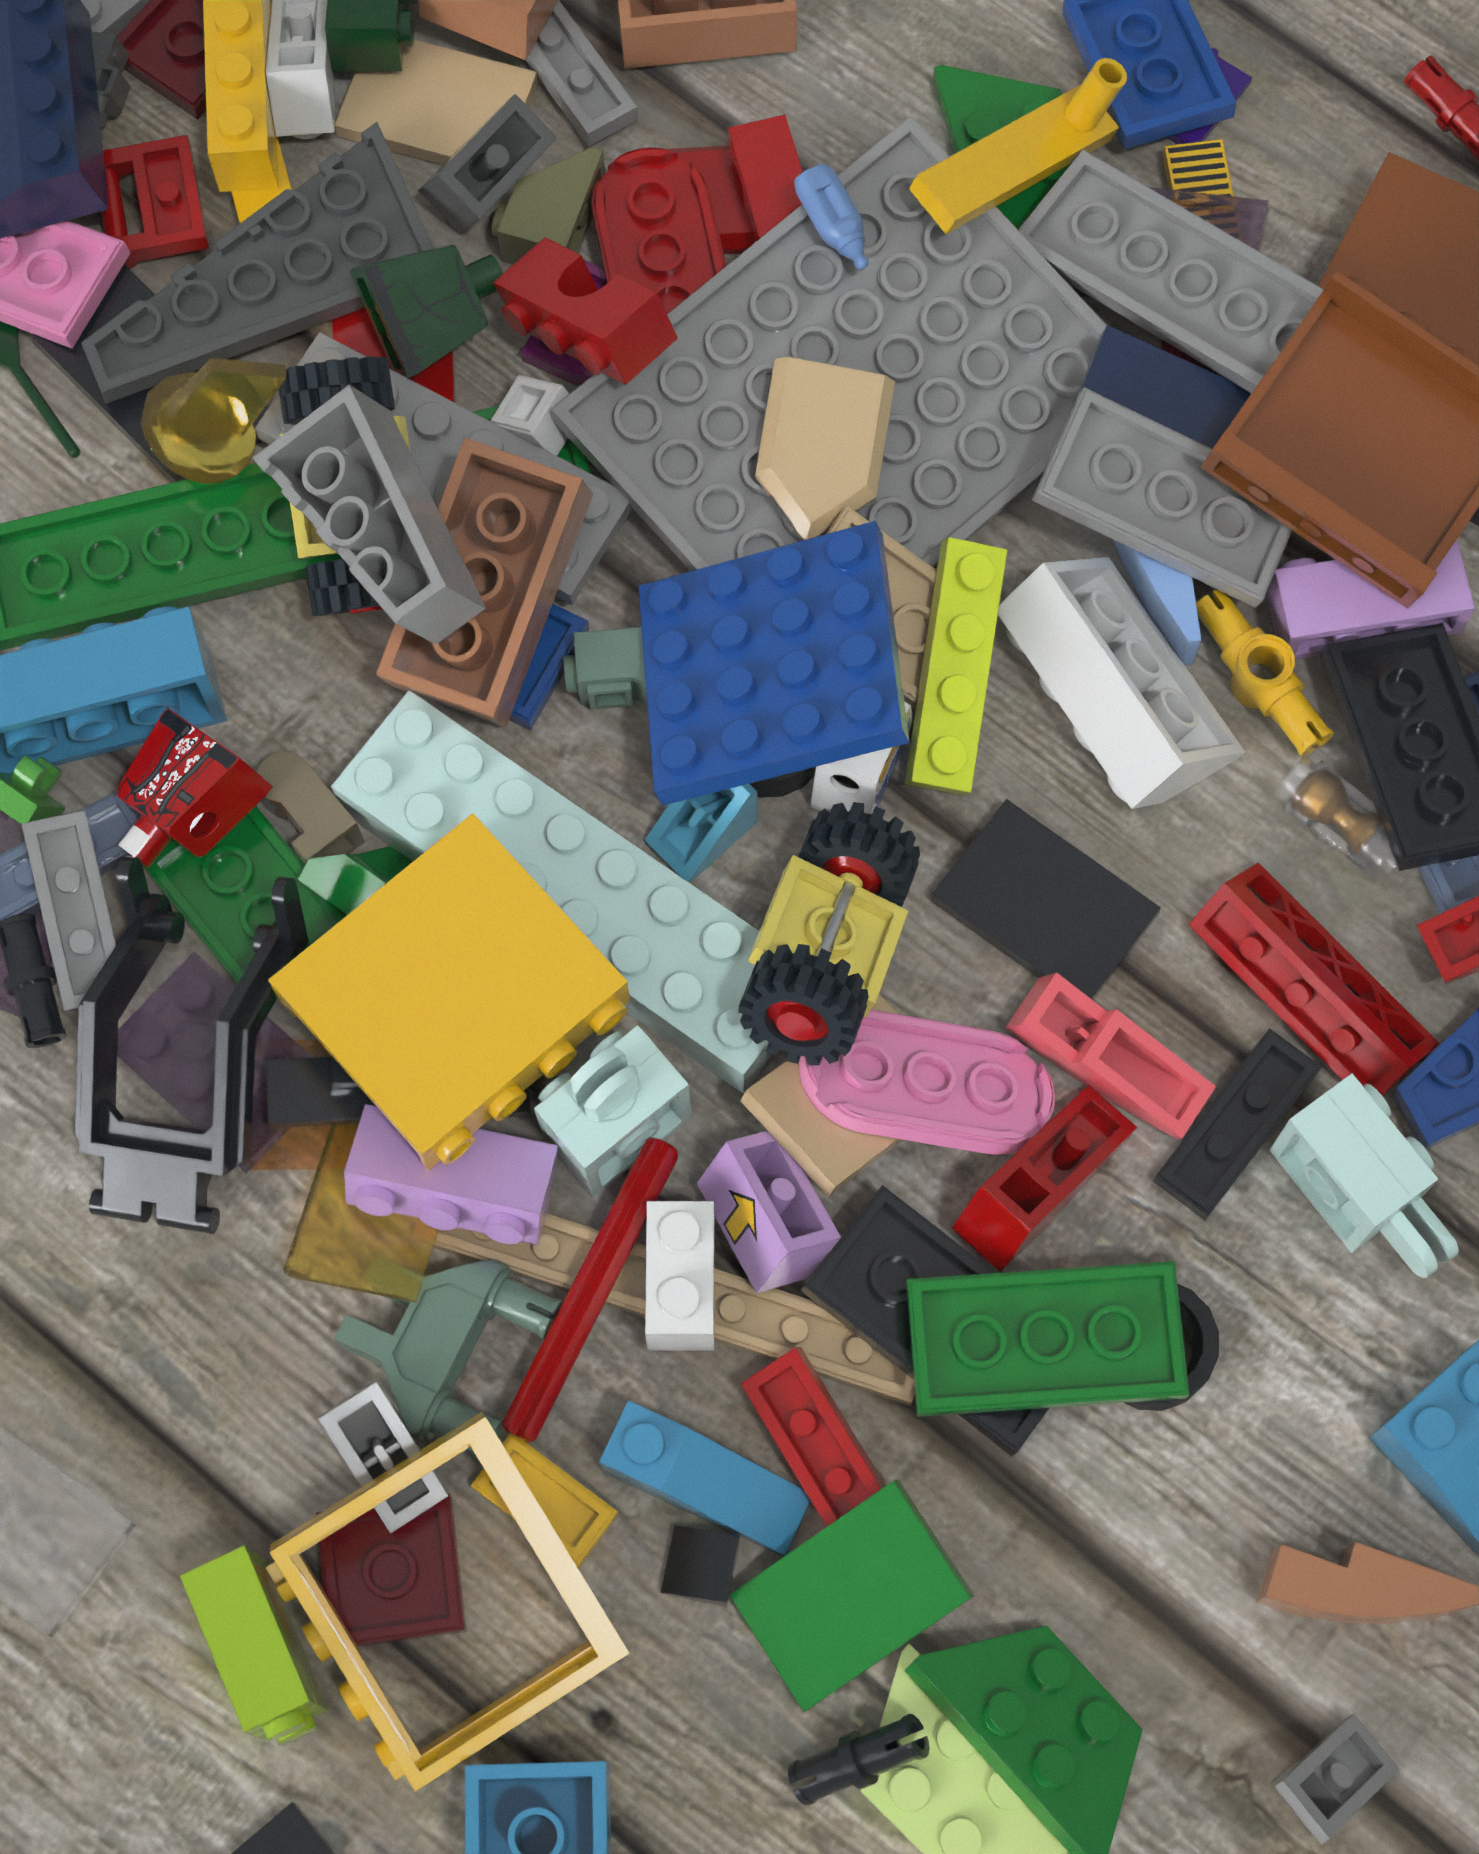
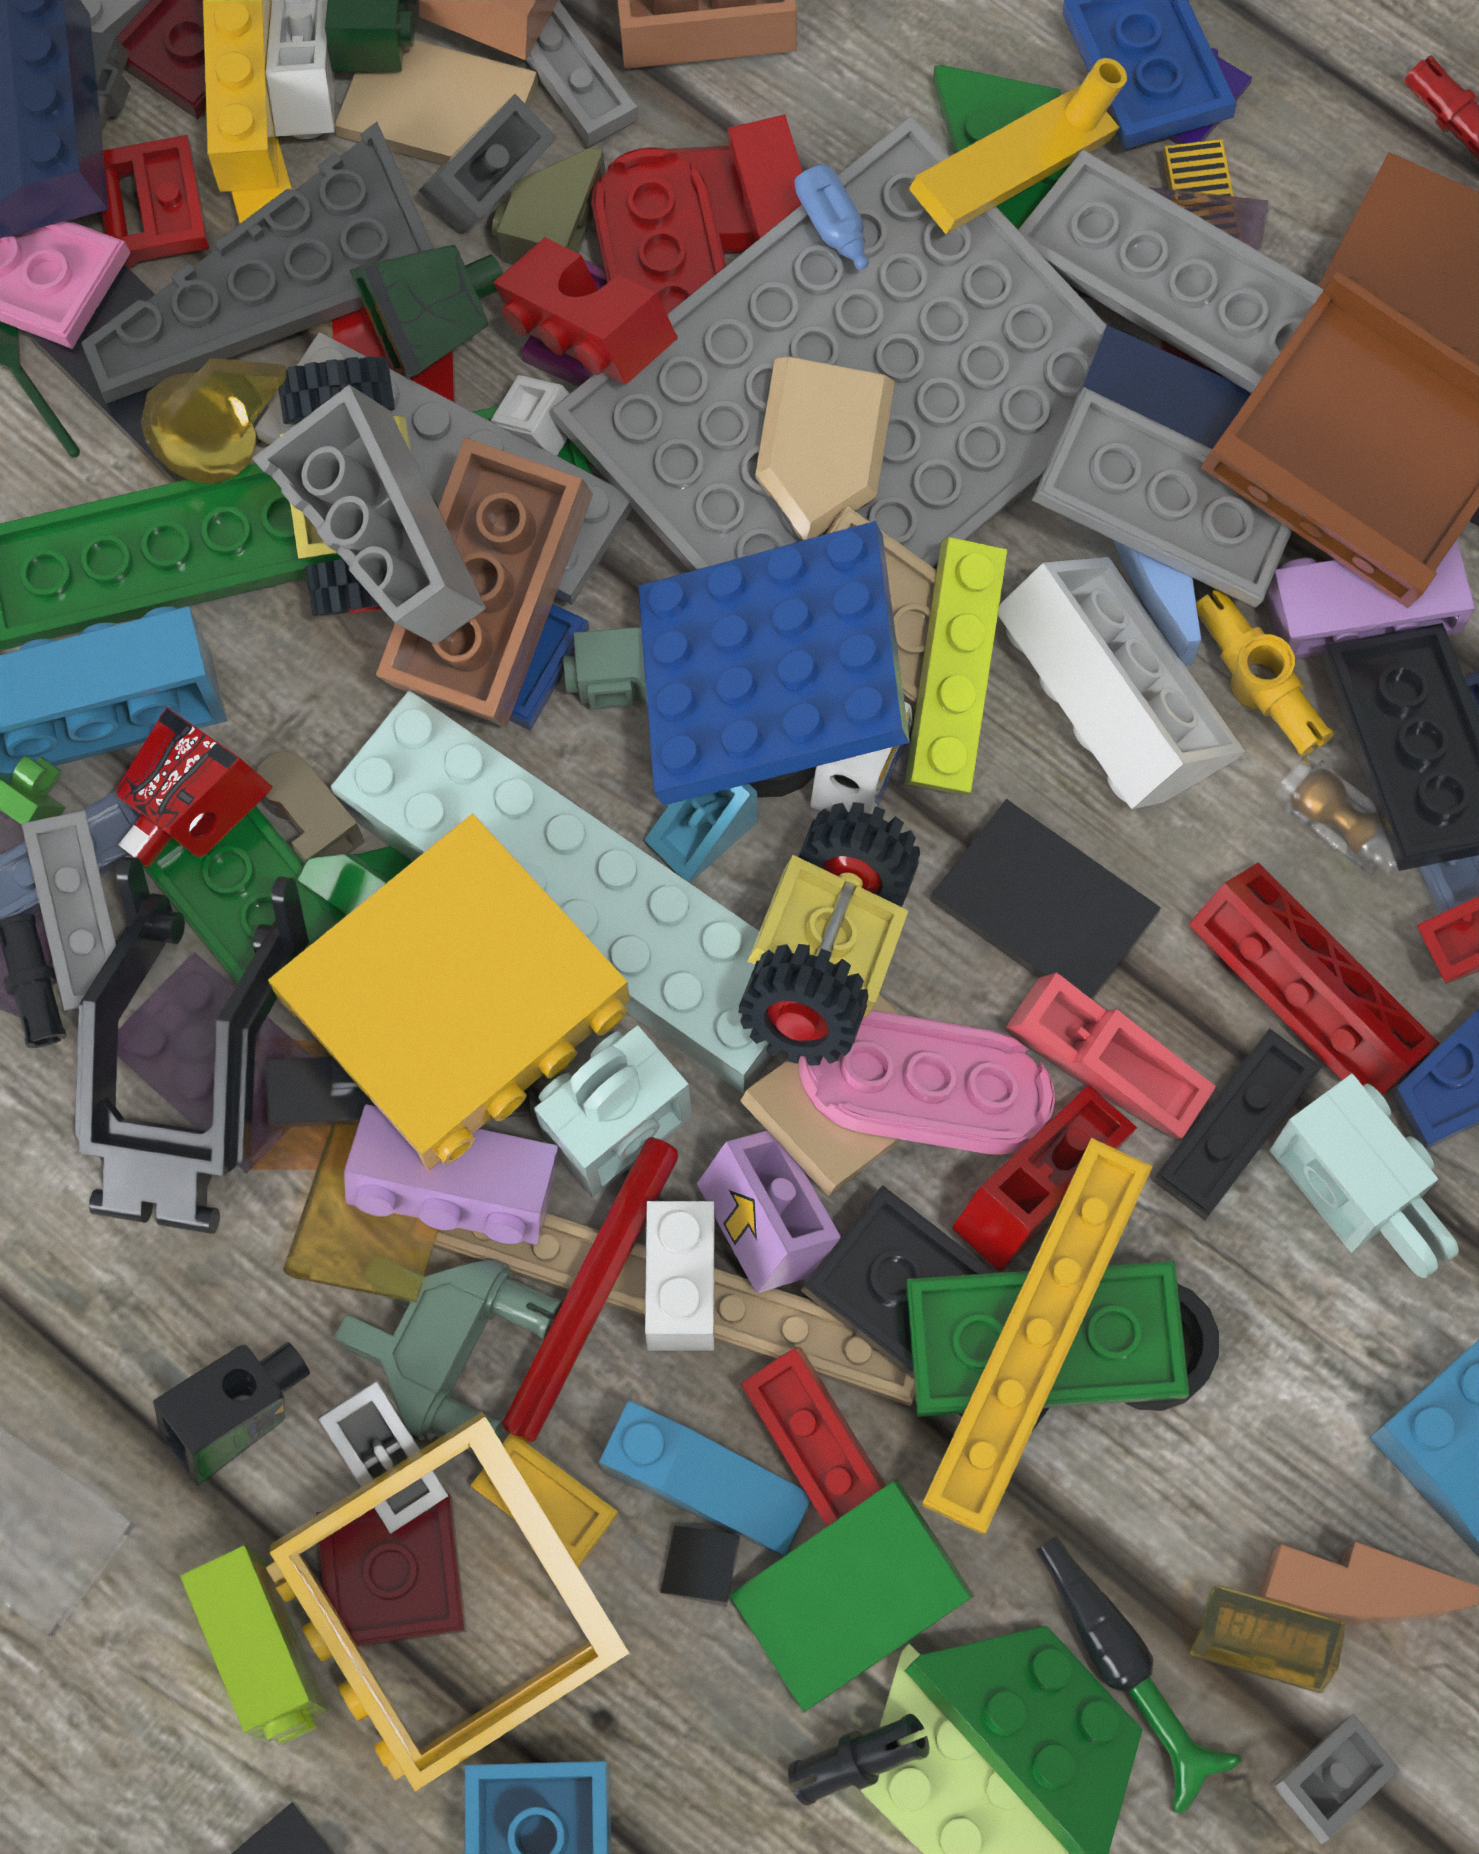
none -> black torso [153,1342,310,1486]
none -> yellow tile [922,1138,1153,1536]
none -> black piece [1035,1536,1241,1813]
none -> clear yellow slope [1190,1585,1345,1694]

